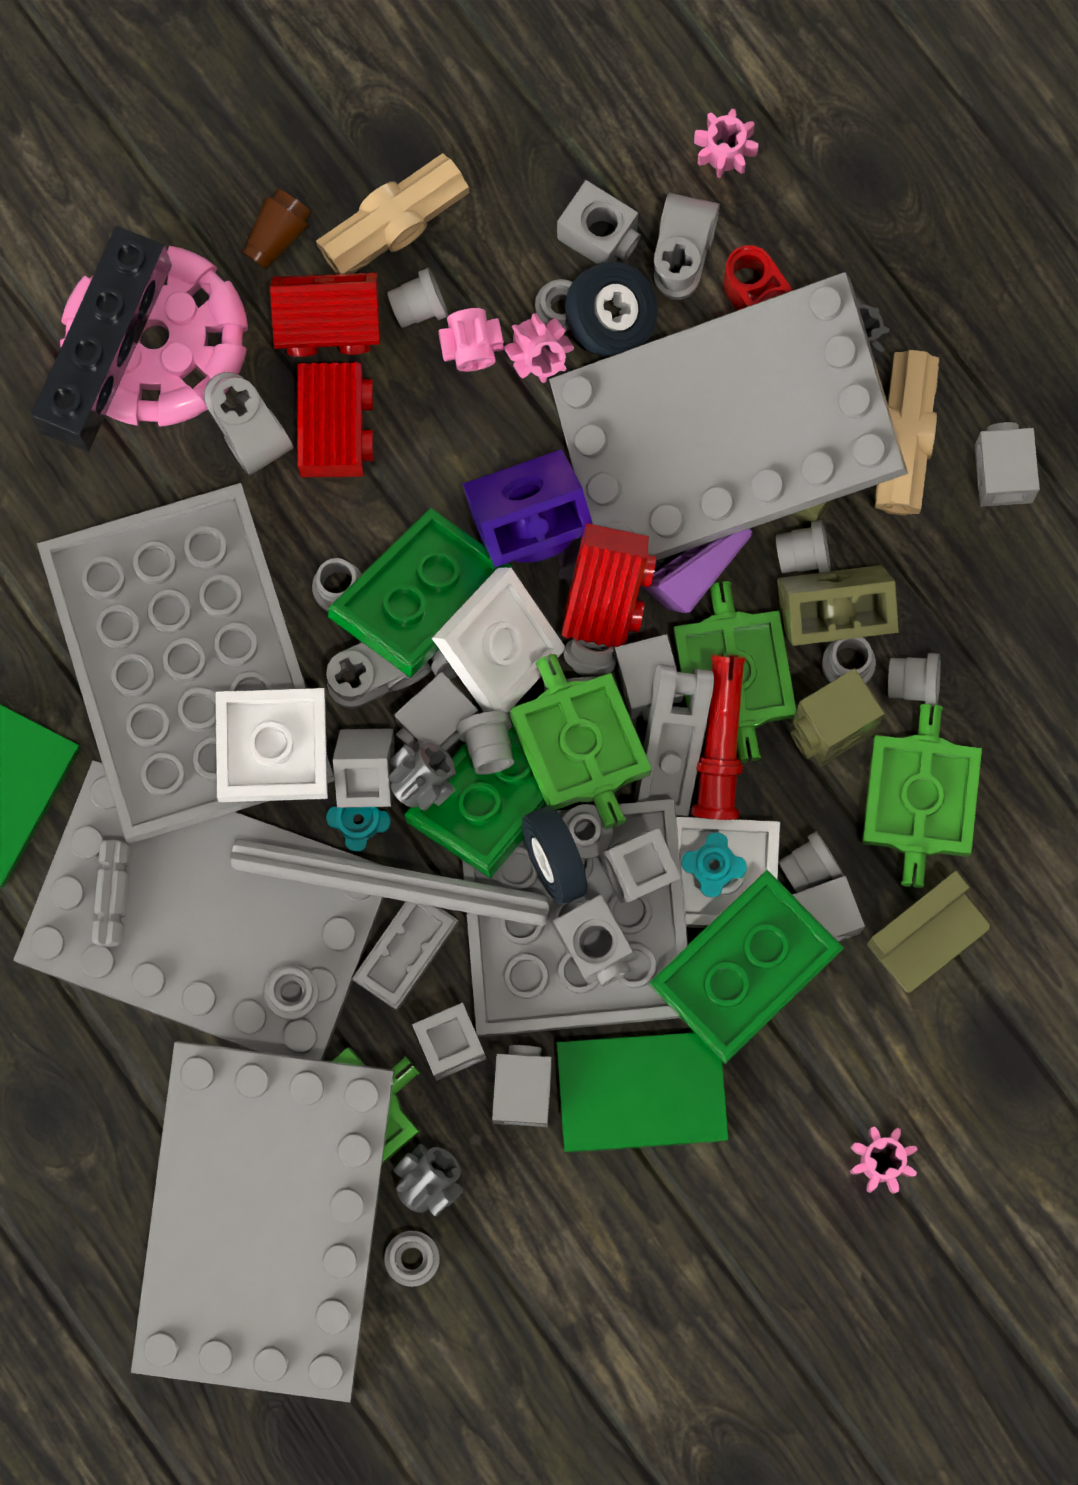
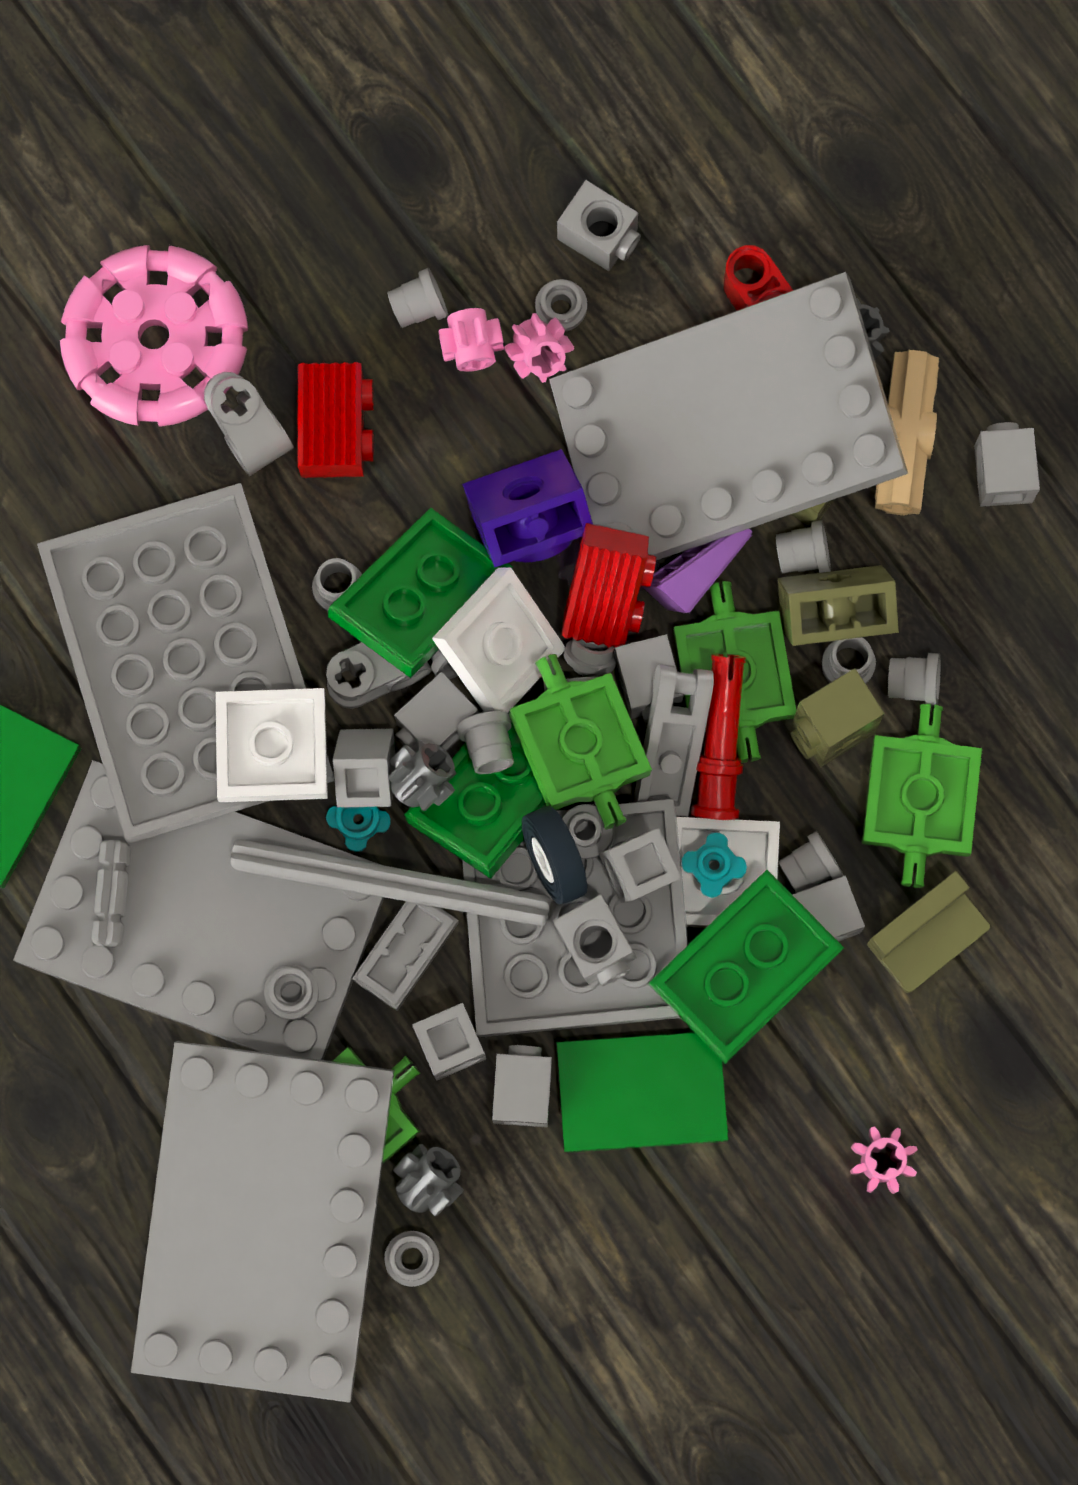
black brick [31,226,172,452] -> none
reddish brown cone [241,188,312,270] -> none
red brick [270,272,381,357] -> none
tan piece [316,153,469,275] -> none
black bush [565,262,658,357] -> none
light grey piece [654,192,720,300] -> none
bright pink gear [694,109,758,178] -> none

